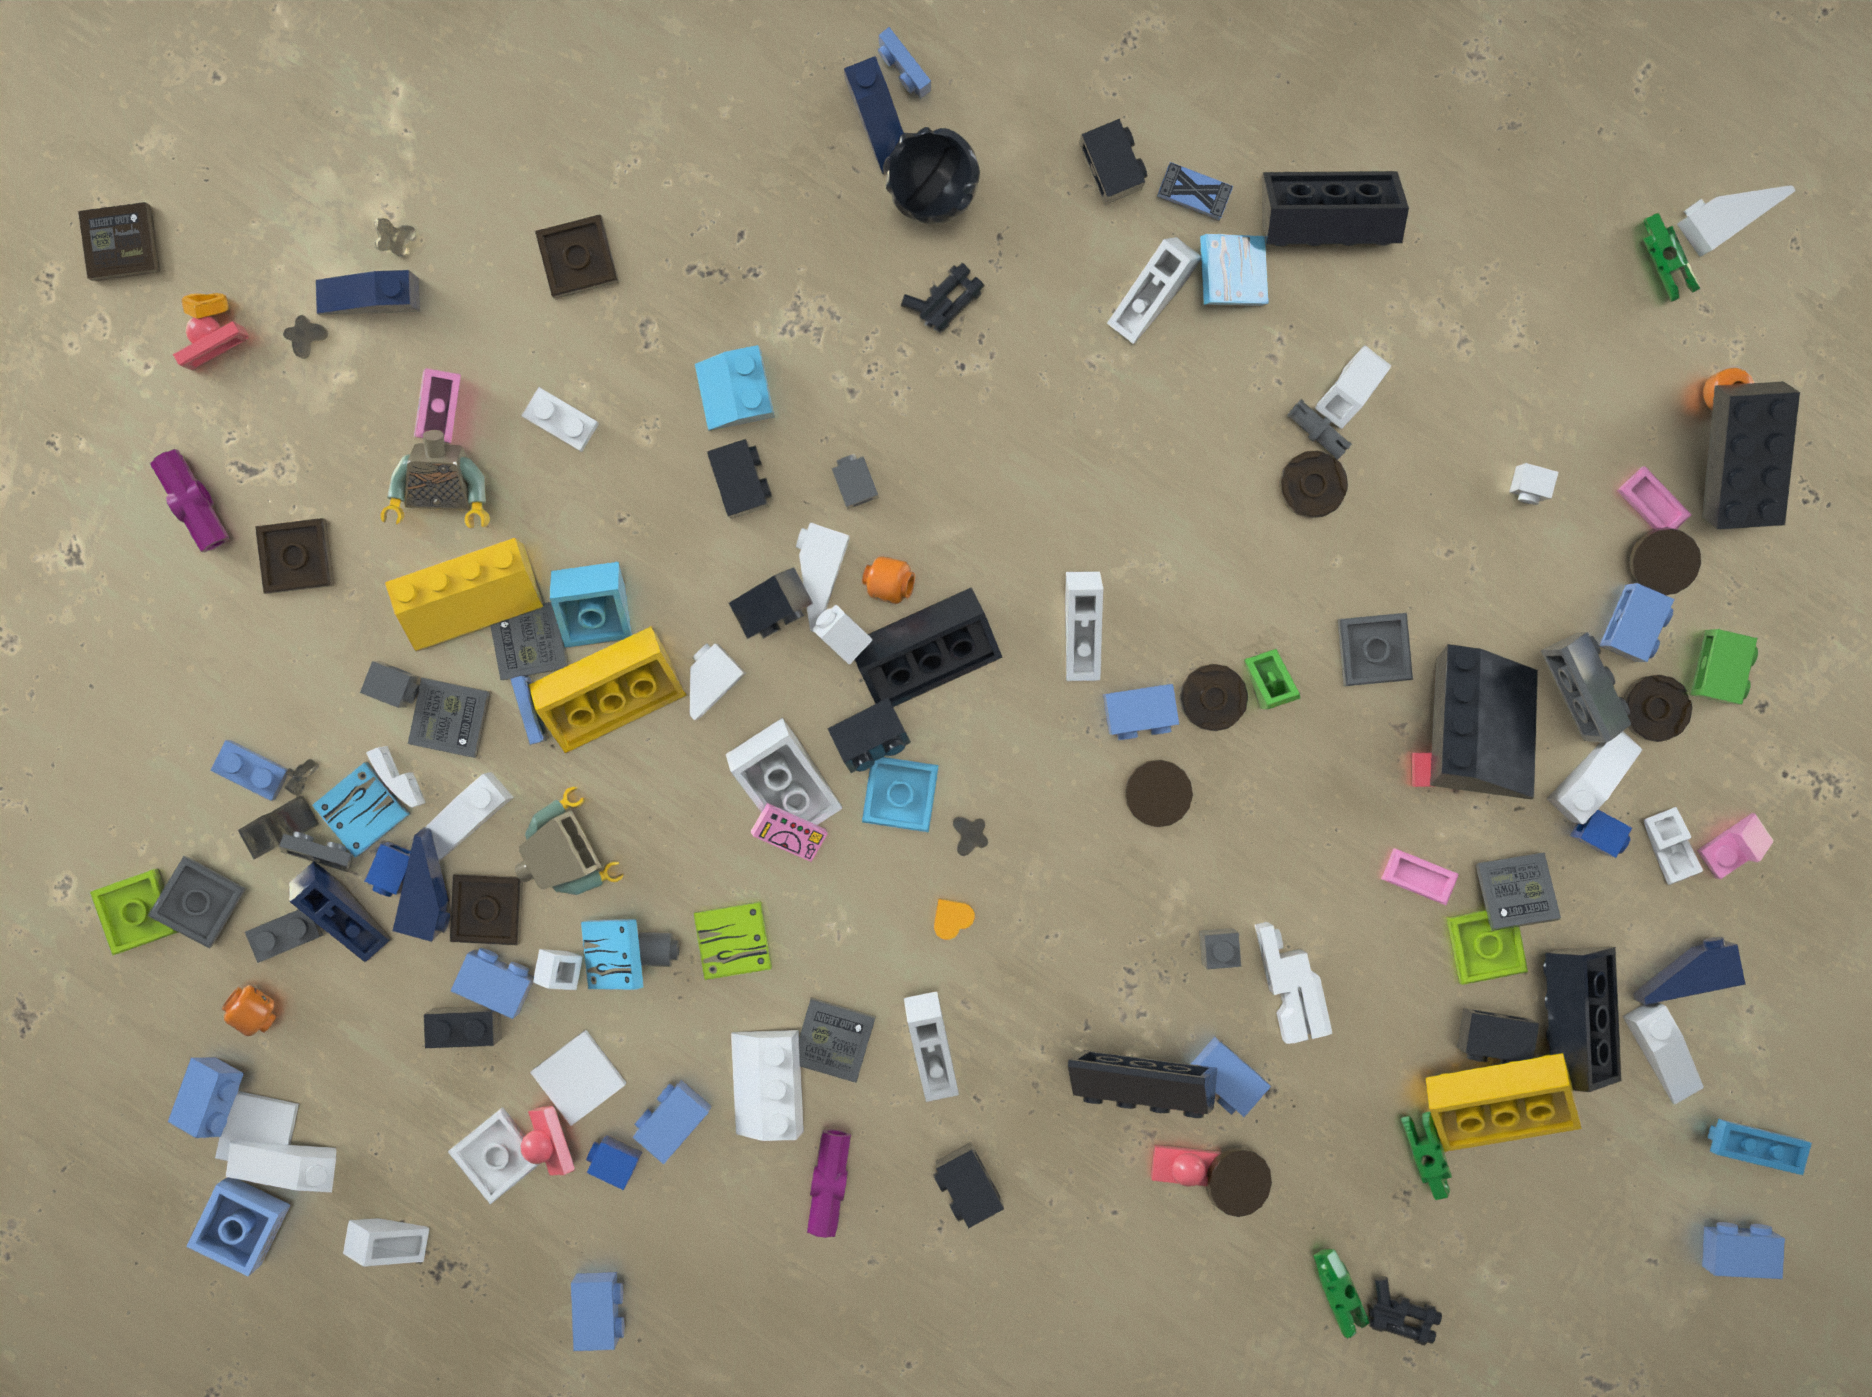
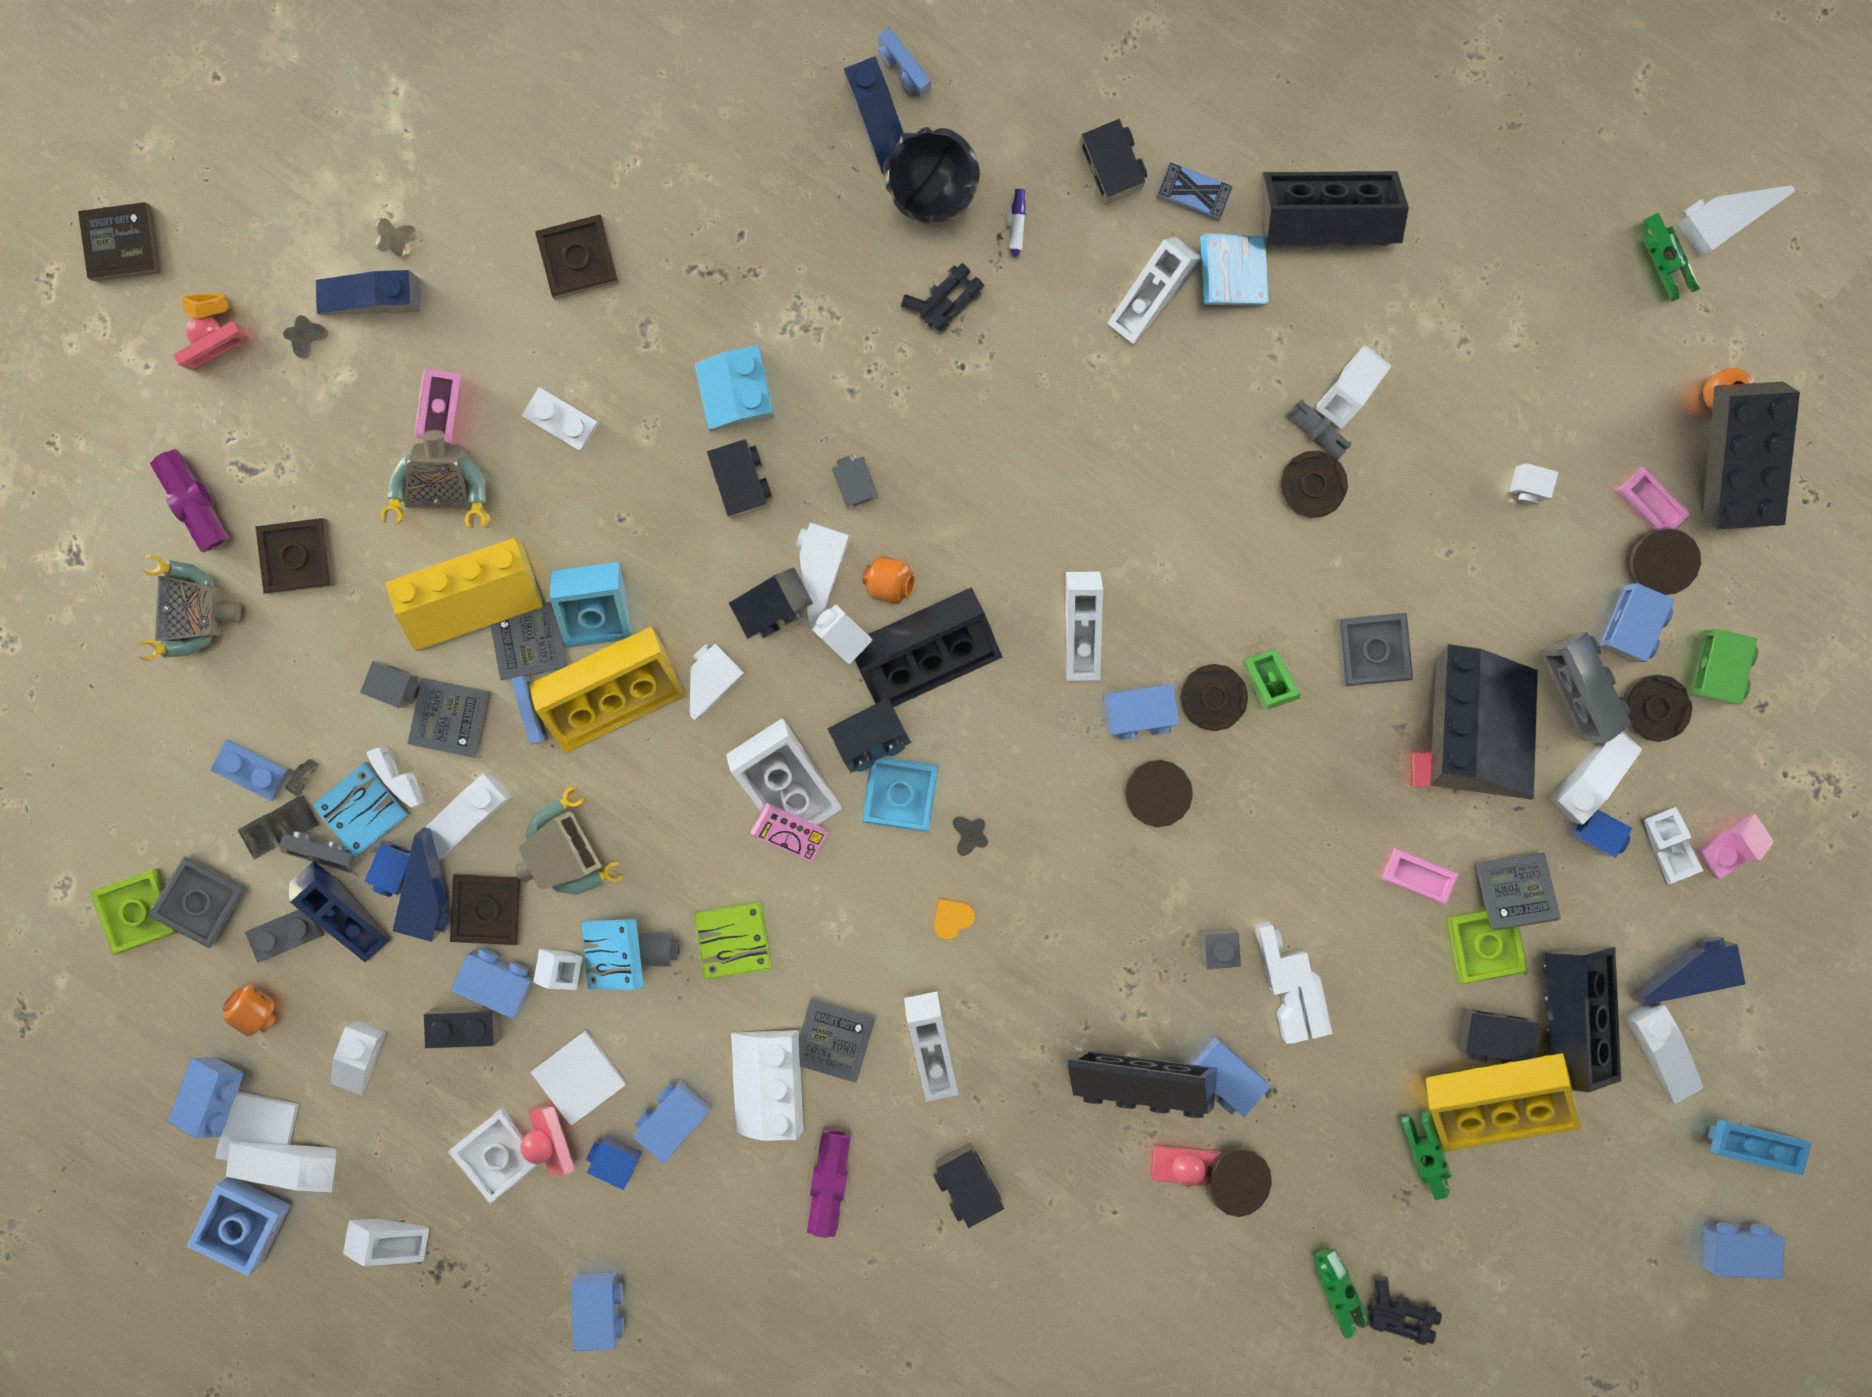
none -> torso [138,554,241,661]
none -> white slope [330,1020,388,1096]
none -> piece [1007,189,1026,257]

